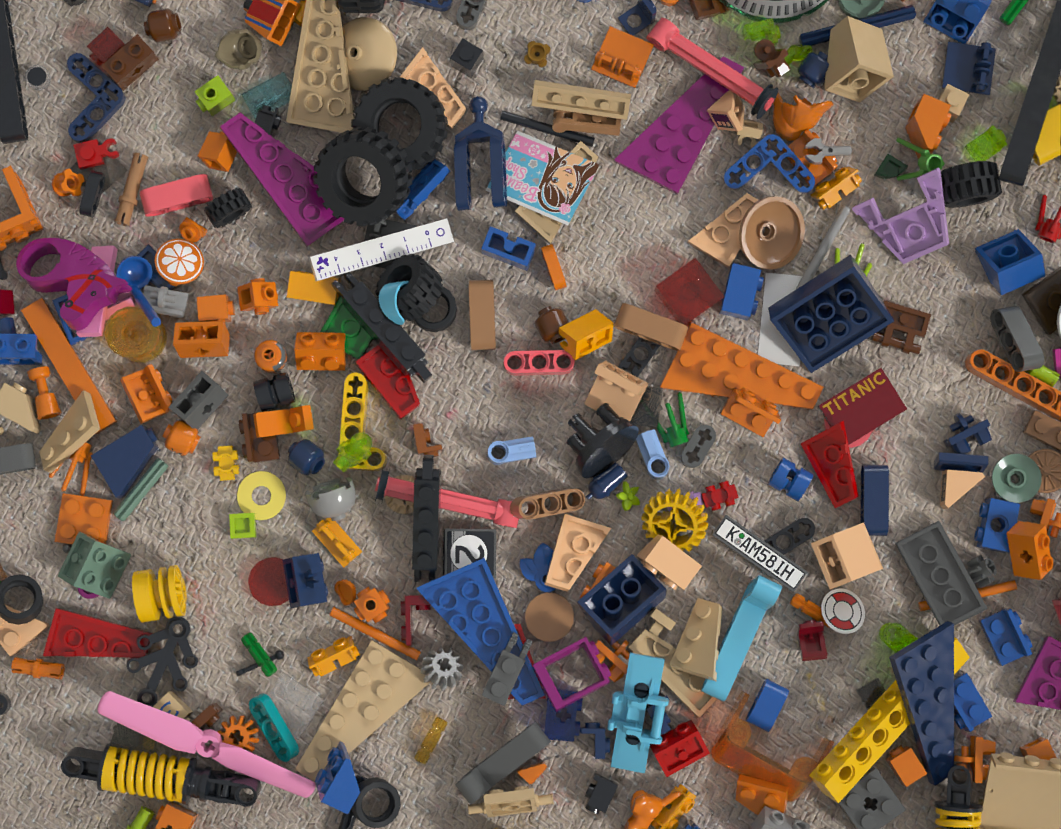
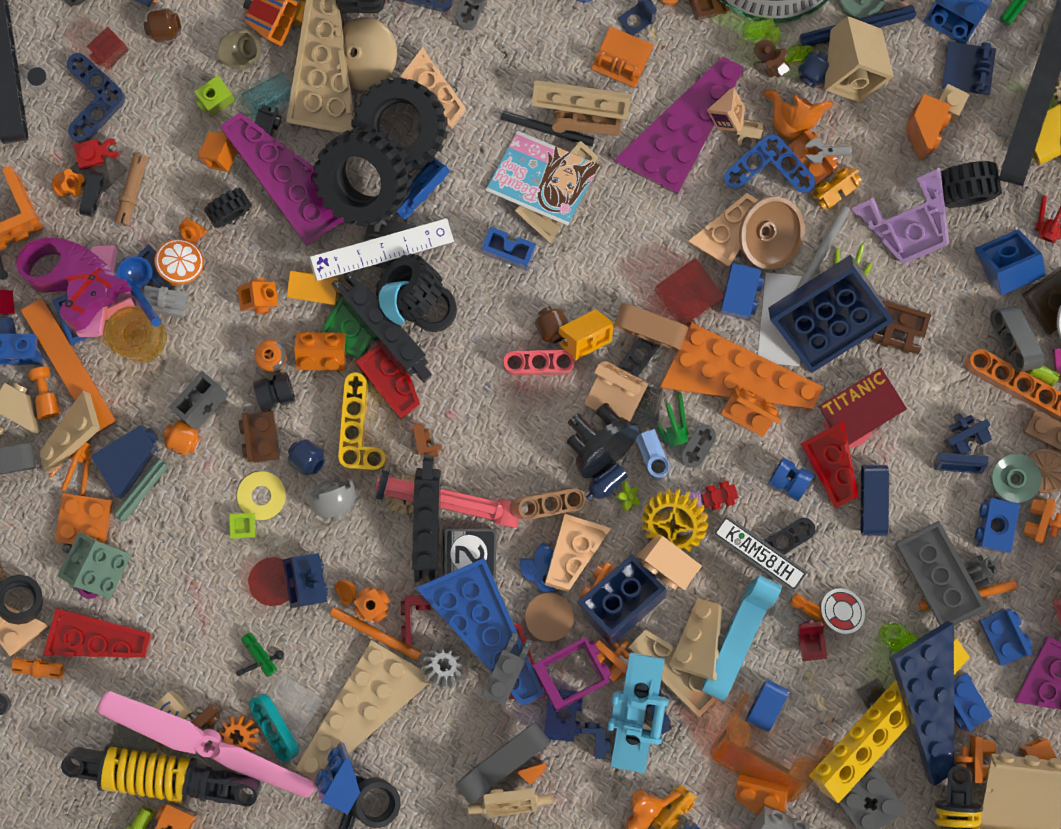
reddish brown brick [101,34,159,91] -> none
orange bracket [120,364,172,424] -> none
black plant [126,616,198,707] -> none
yellow wheel [132,565,187,623] -> none
coral beam [139,174,213,217] -> none
orange brick [173,321,230,358] -> none
orange brick [197,294,235,323] -> none
yellow piece [212,445,240,481] -> none
orange bracket [253,405,314,438] -> none
light orange hinge [307,636,360,677] -> none
light orange hinge [312,518,362,568] -> none
clear neon green hips [333,432,372,472] -> none
clear yellow axle [414,717,448,764] -> none
black brick [450,38,484,78] -> none
dark blue piece [454,96,507,211] -> none
medium nougat beam [469,279,496,350] -> none
light blue piece [487,436,536,465] -> none
pearl gold plate [524,41,551,68] -> none
orange beam [541,244,567,291] -> none
black brick [585,773,618,814] -> none
coral piece [646,17,779,119] -> none
tan tile [649,608,676,636] -> none
red bracket [650,720,710,777] -> none
light nougat slope [811,523,883,590] -> none
dark green tile [874,154,908,179] -> none
orange brick [886,745,927,787] -> none
bright green plant [896,138,945,181] -> none
light nougat slope [940,470,986,509] -> none
clear neon green bracket [965,125,1007,162] -> none
orange brick [1007,521,1053,580] -> none

